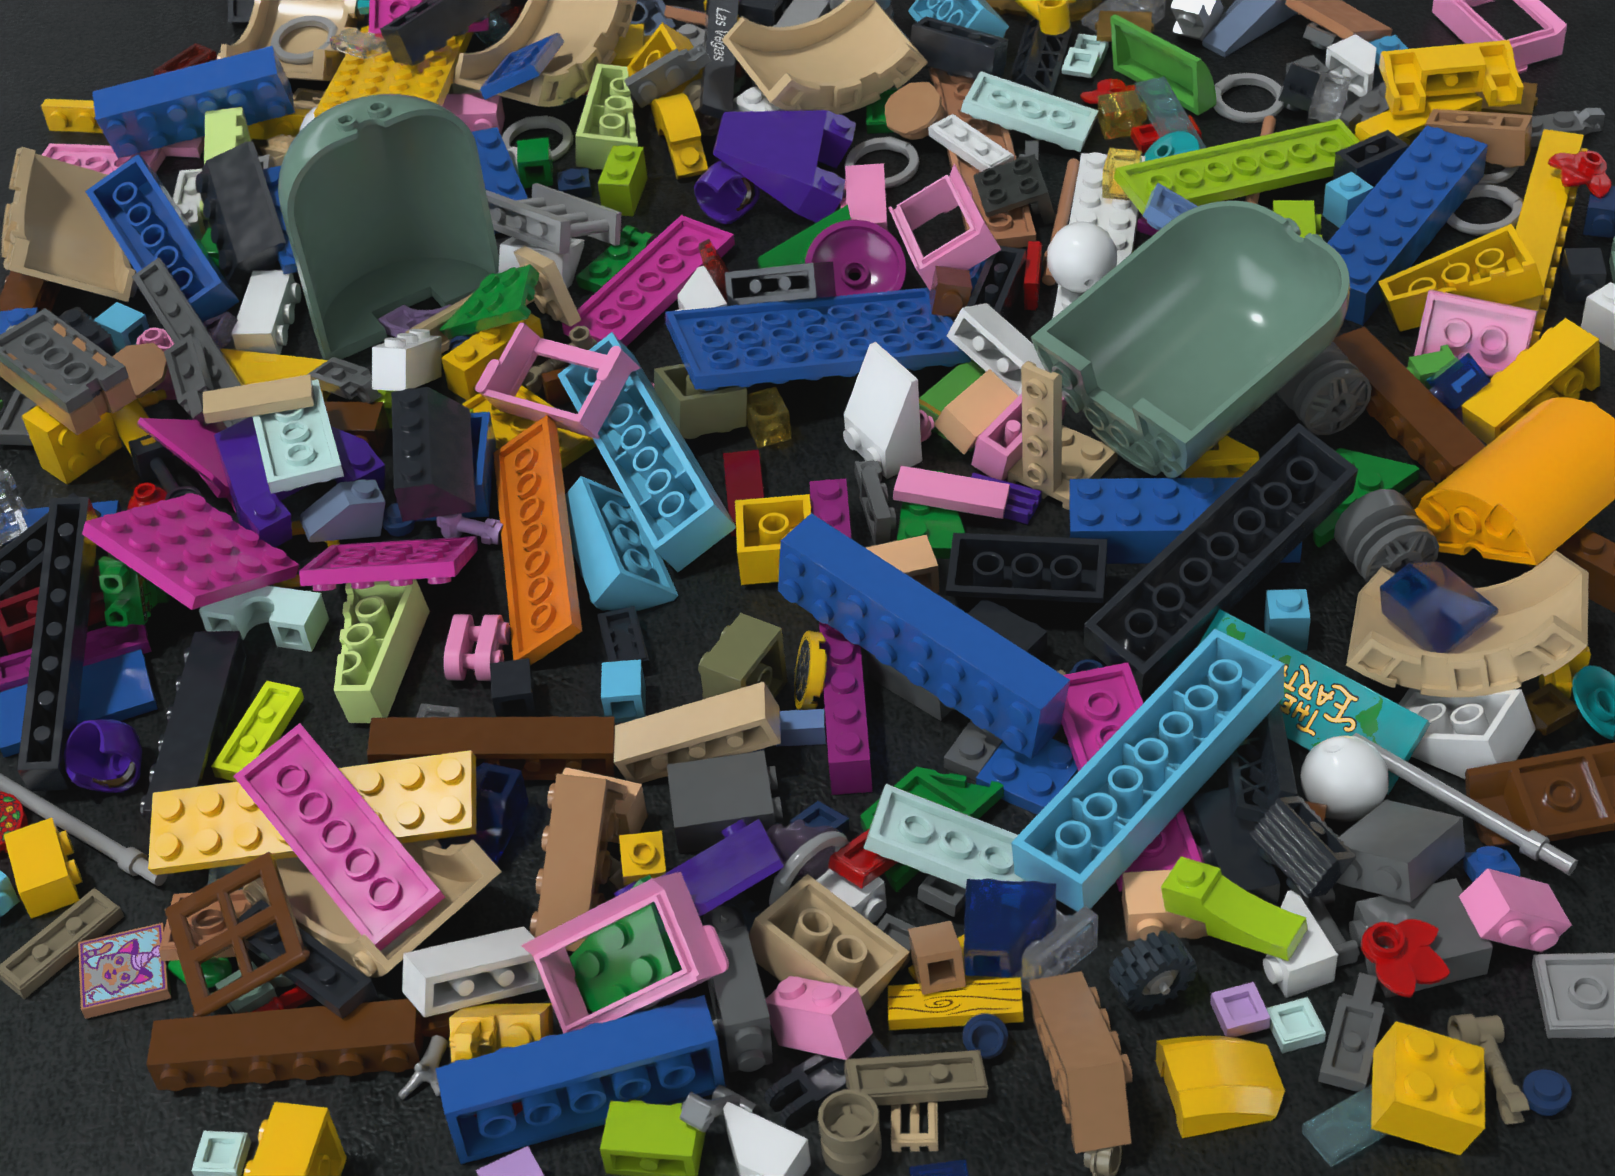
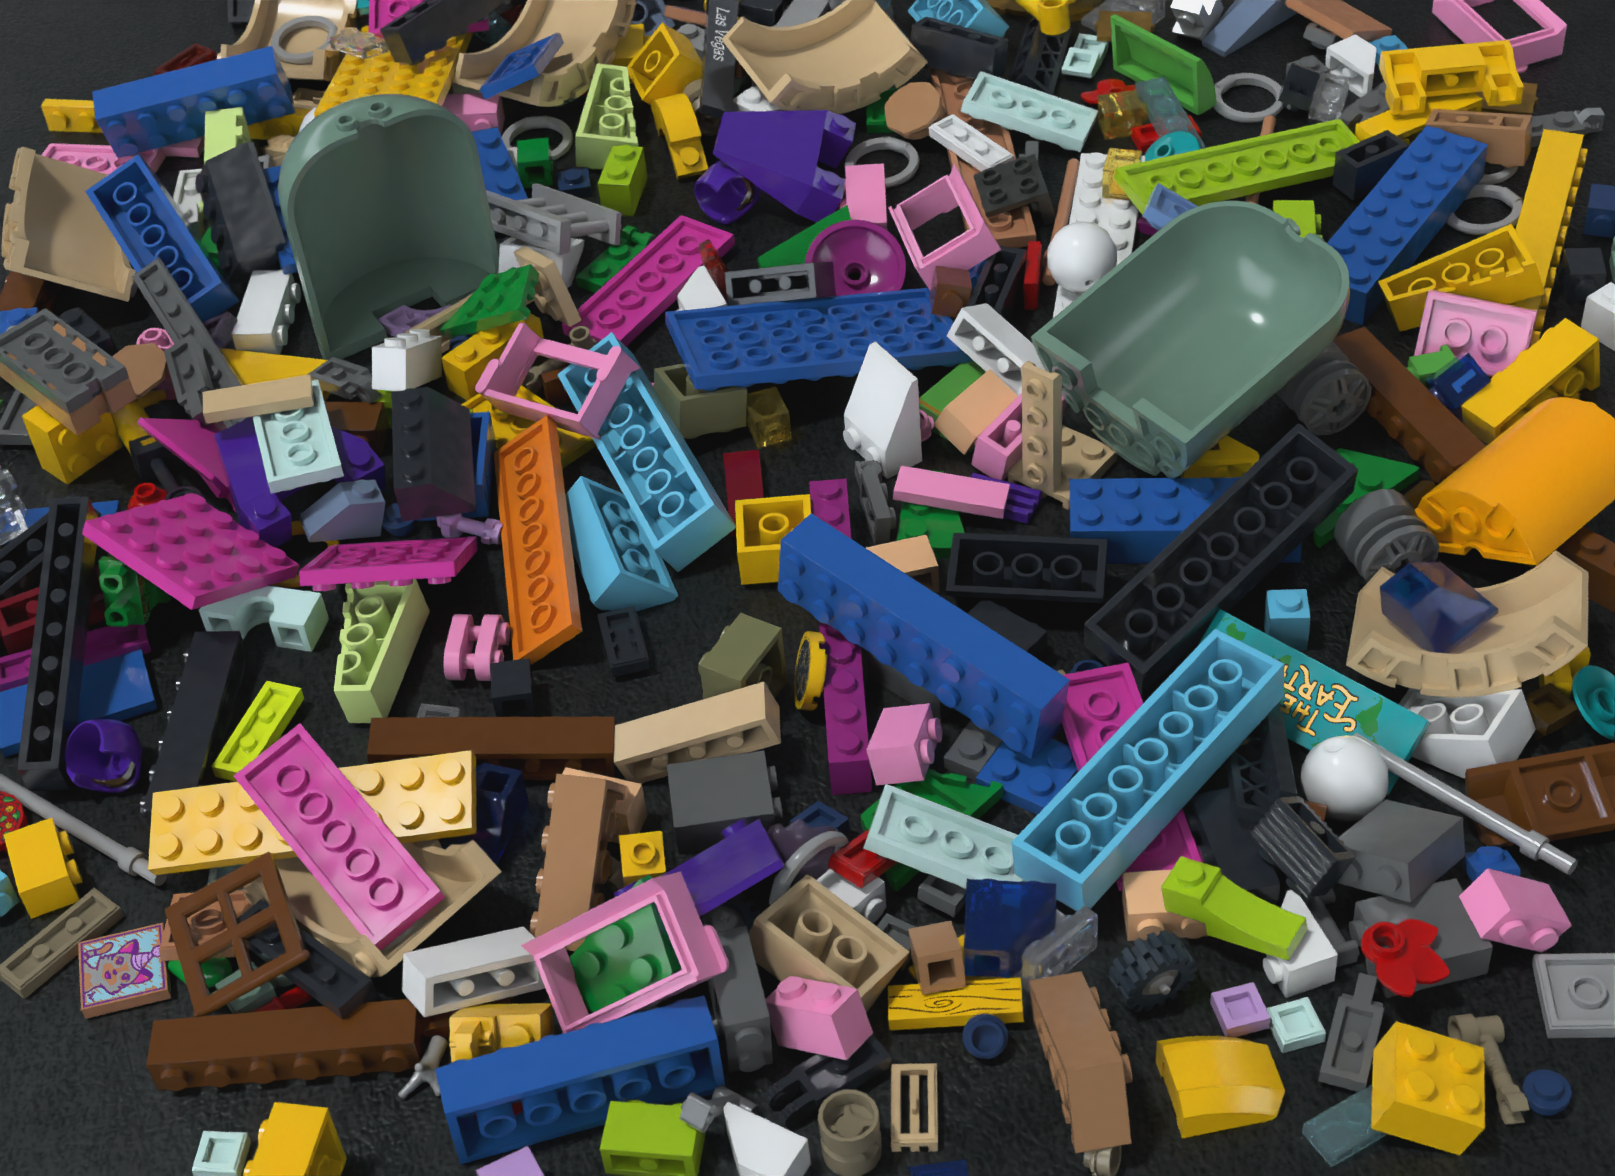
medium azure brick [94,302,149,353] -> none
medium azure brick [601,660,646,723] -> none
dark grey hinge [624,43,711,108] -> none
medium blue piece [776,709,826,747] -> none
dark tan tile [844,1050,988,1106] -> none
medium azure brick [1323,172,1374,228] -> none
red plate [1548,151,1611,198] -> none
none -> bright pink brick [866,703,942,785]

